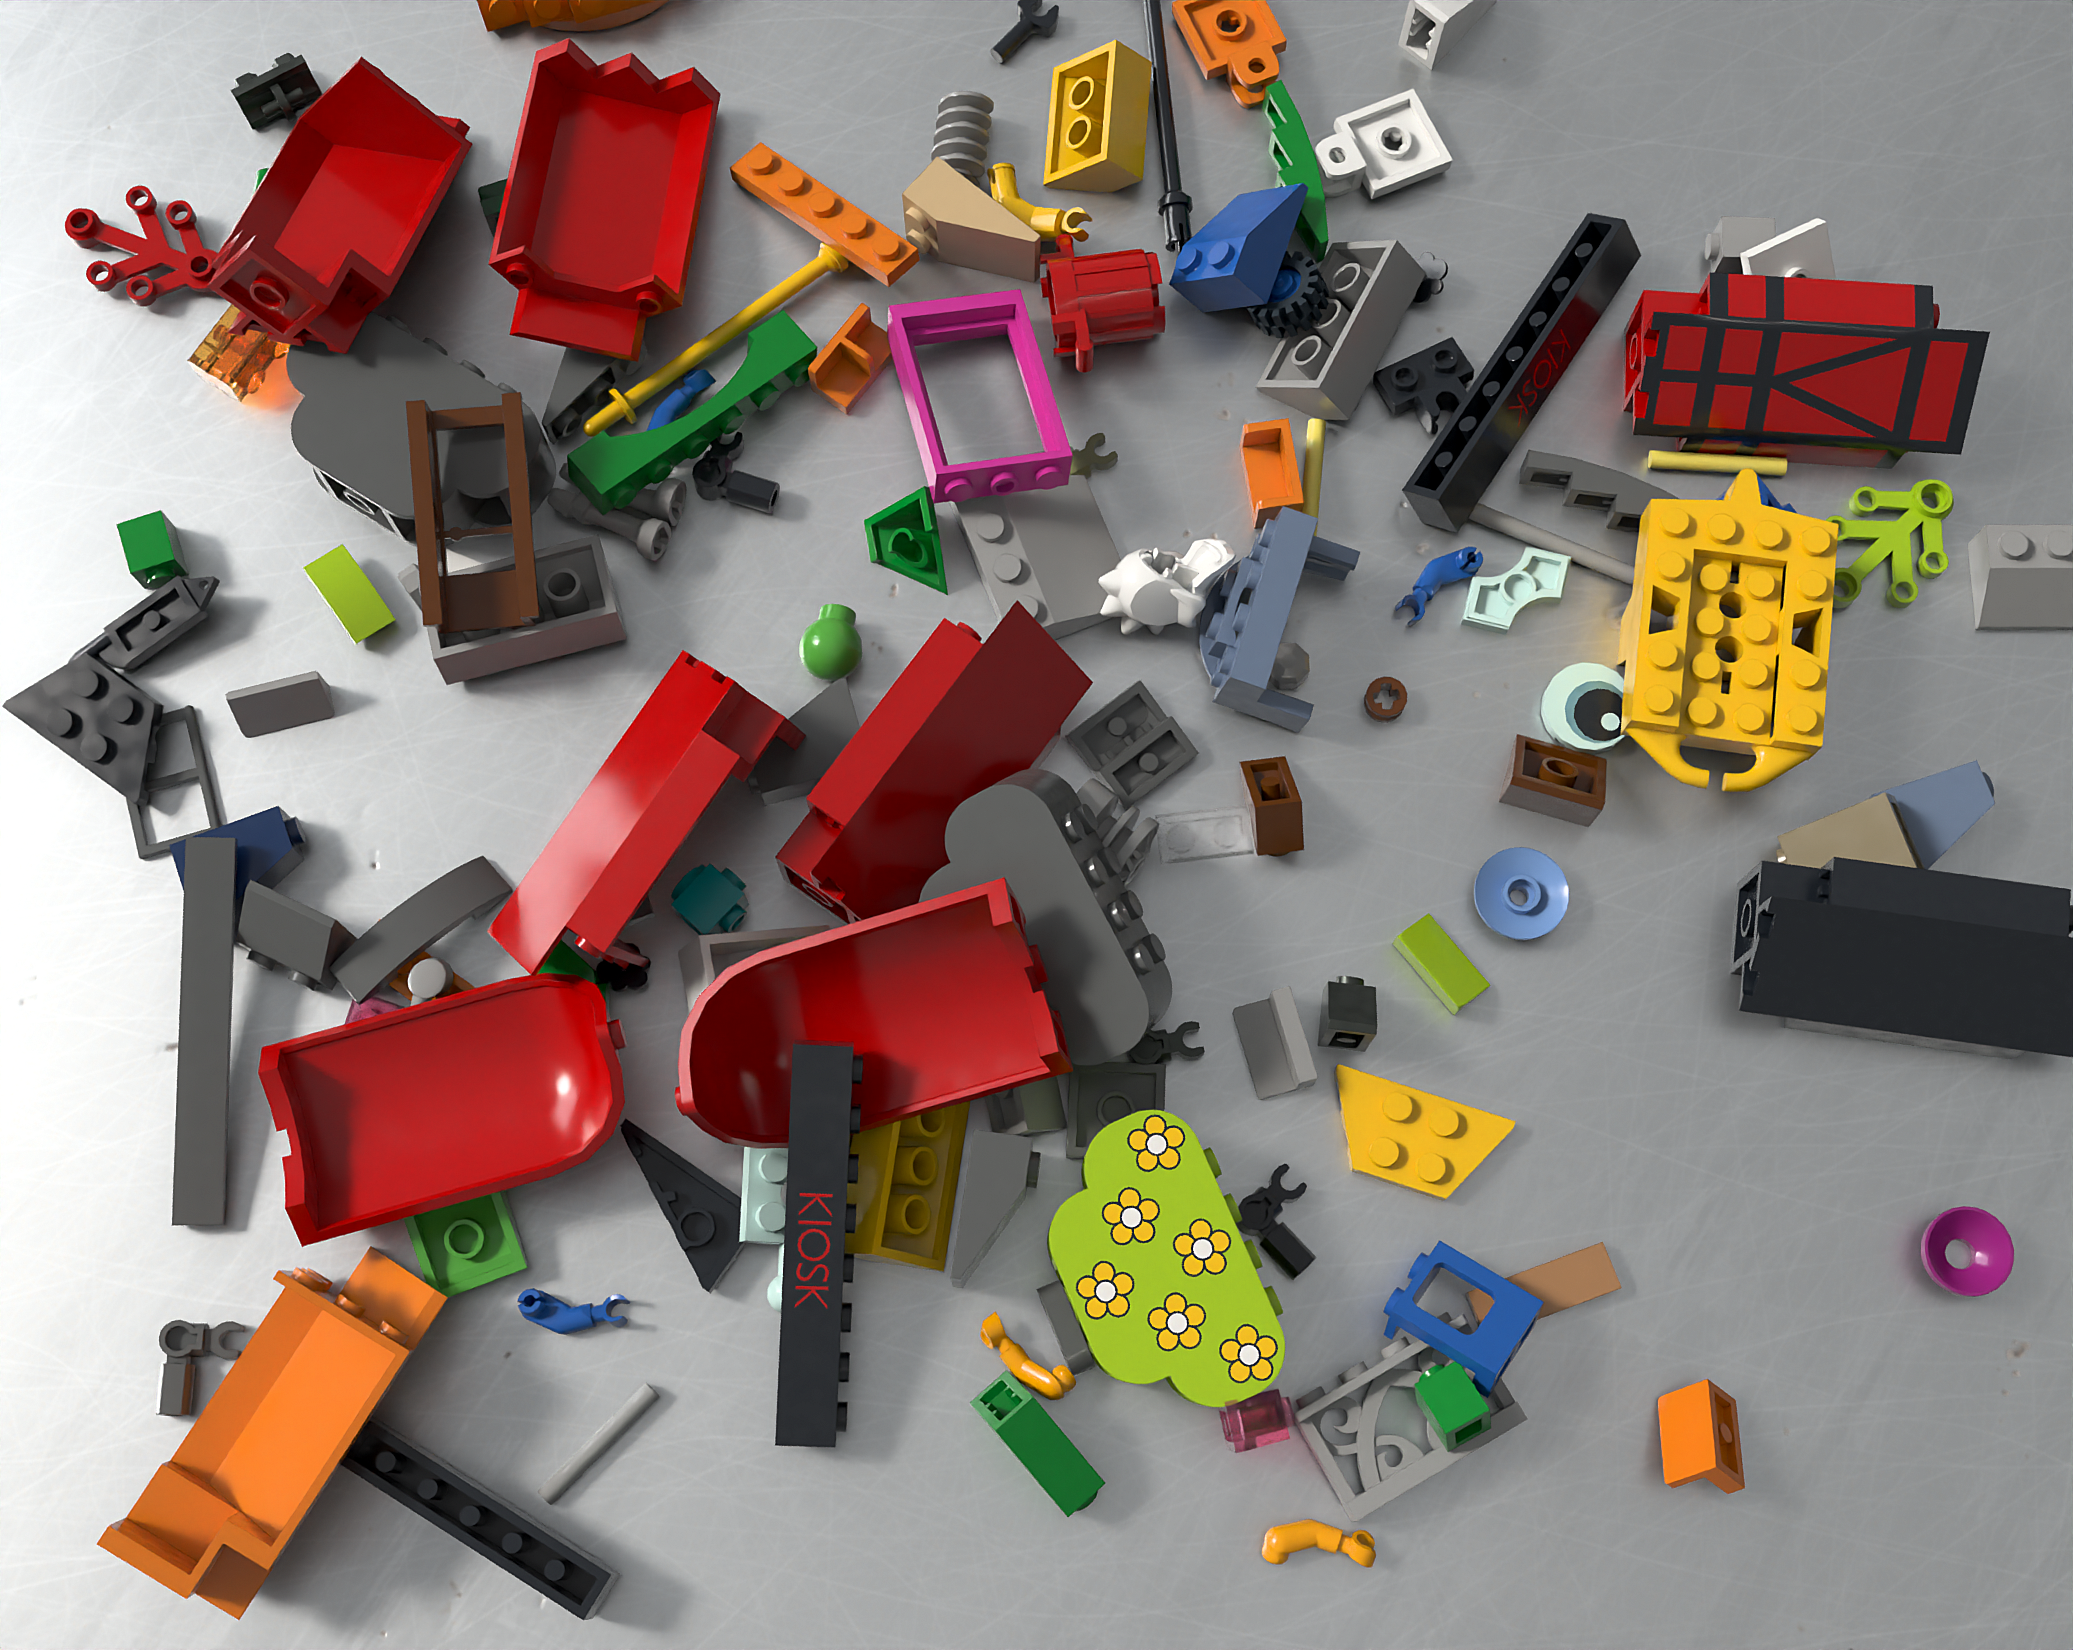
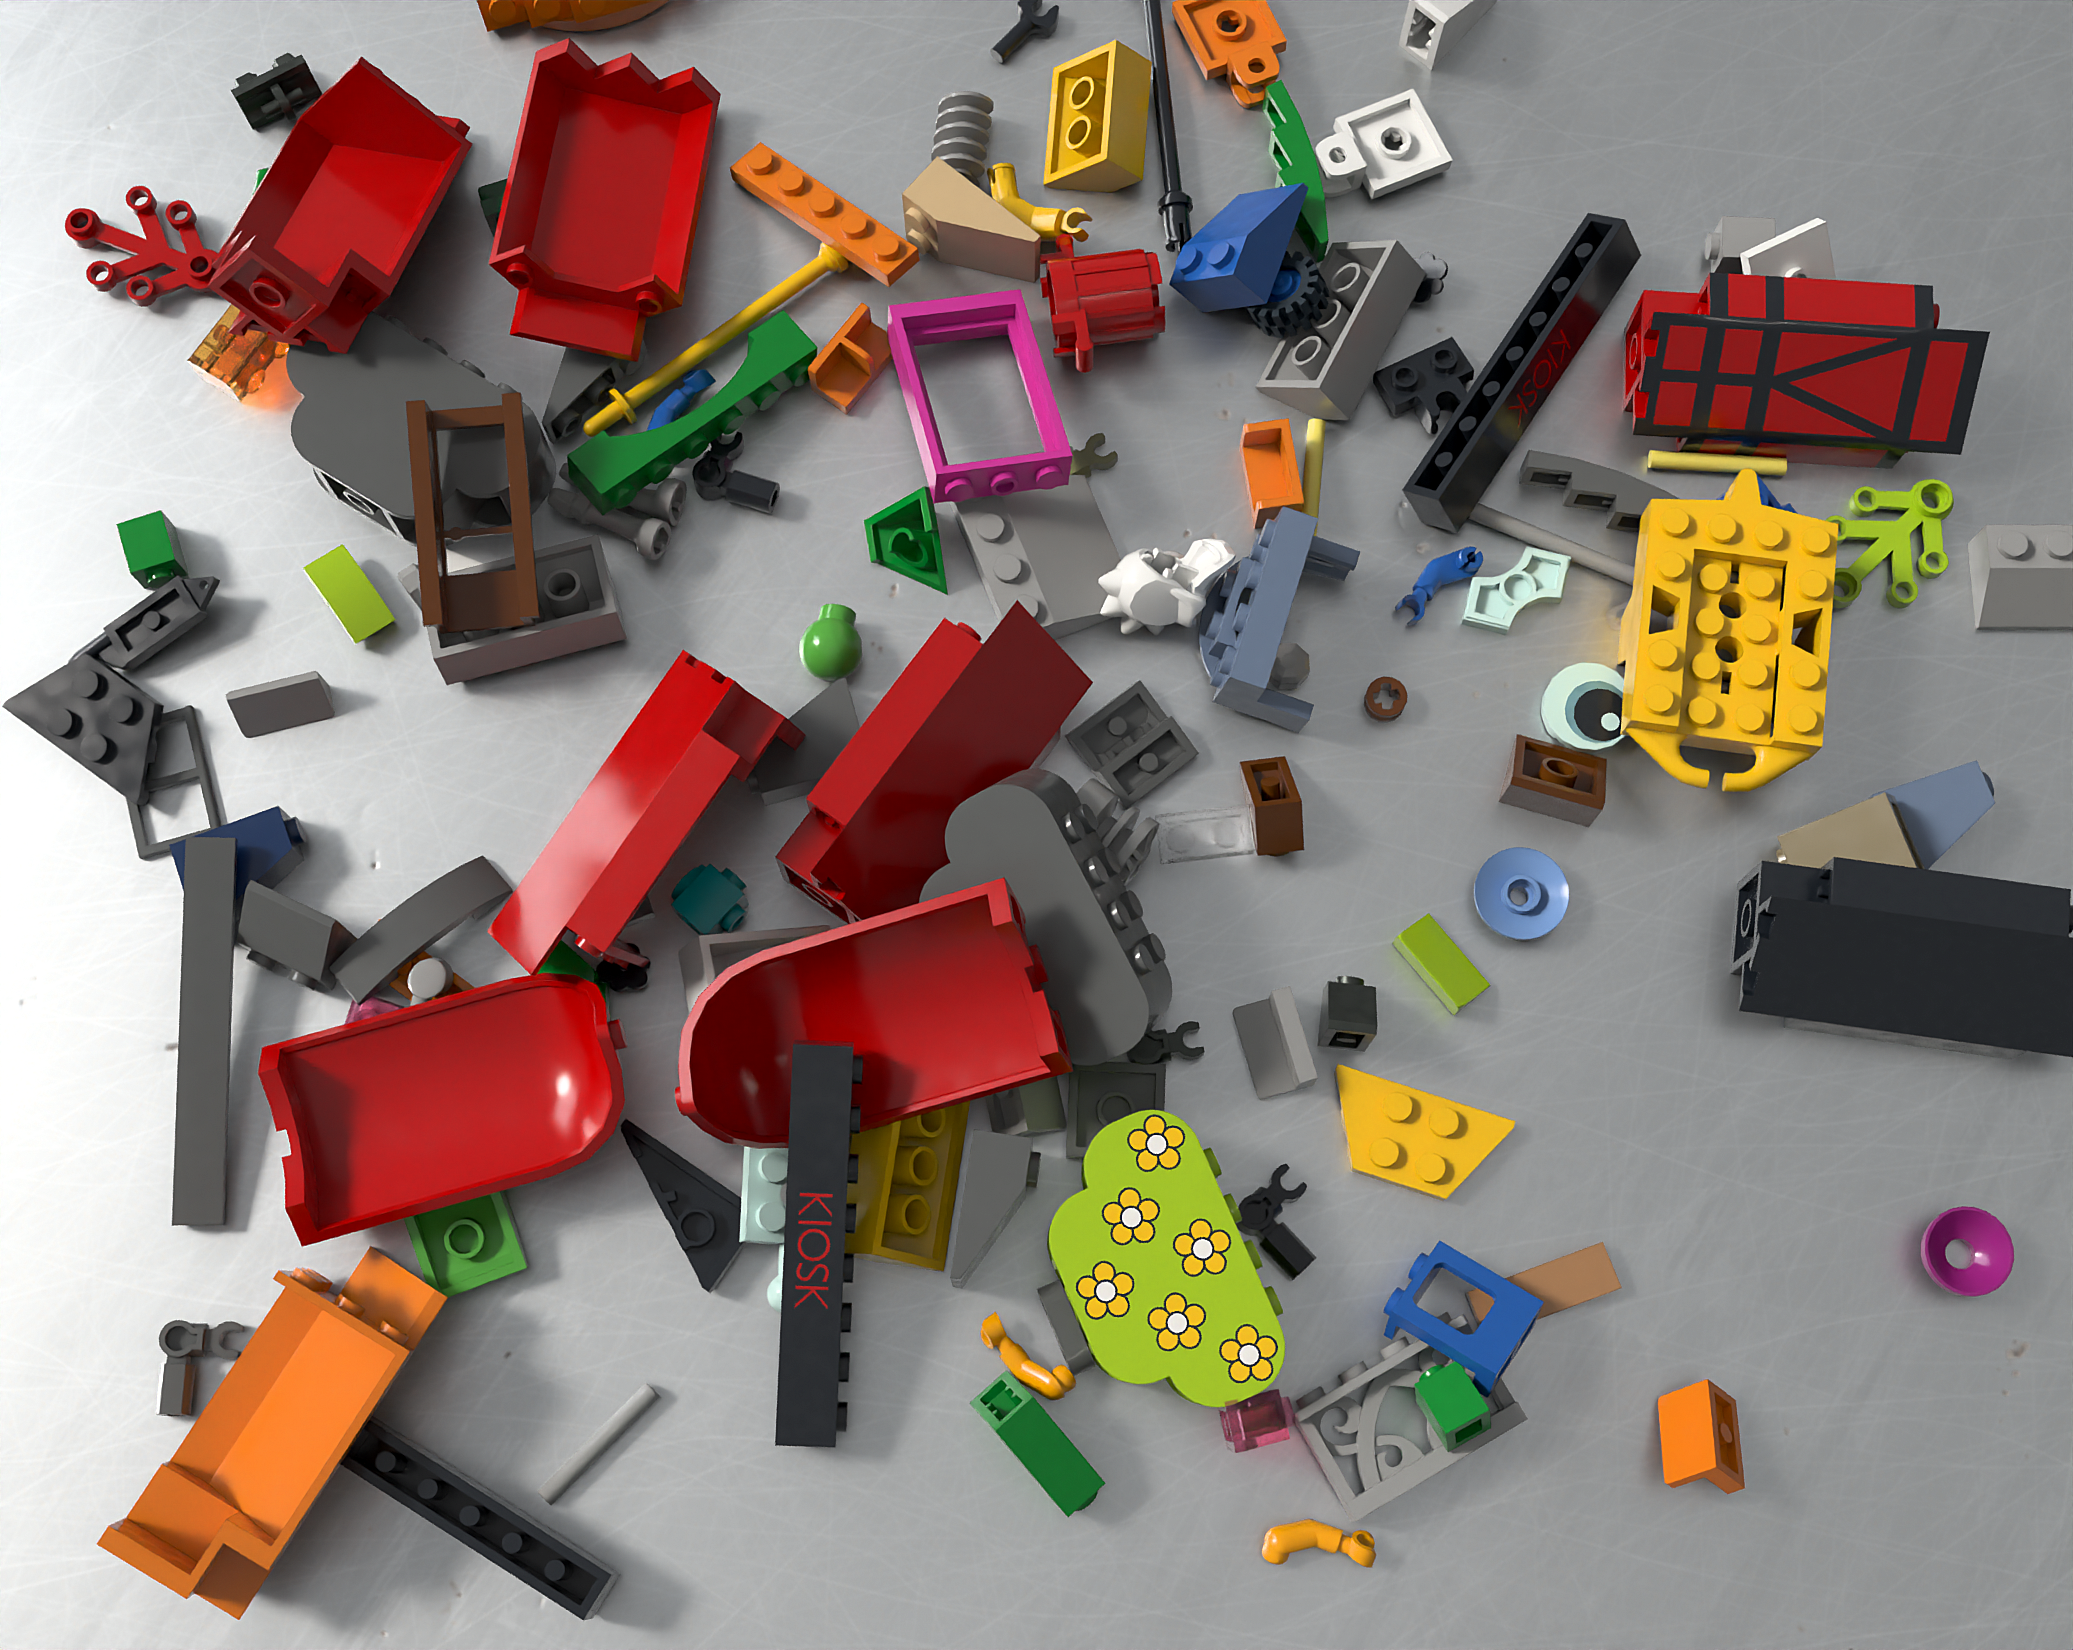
blue arm [517,1288,630,1335] -> none

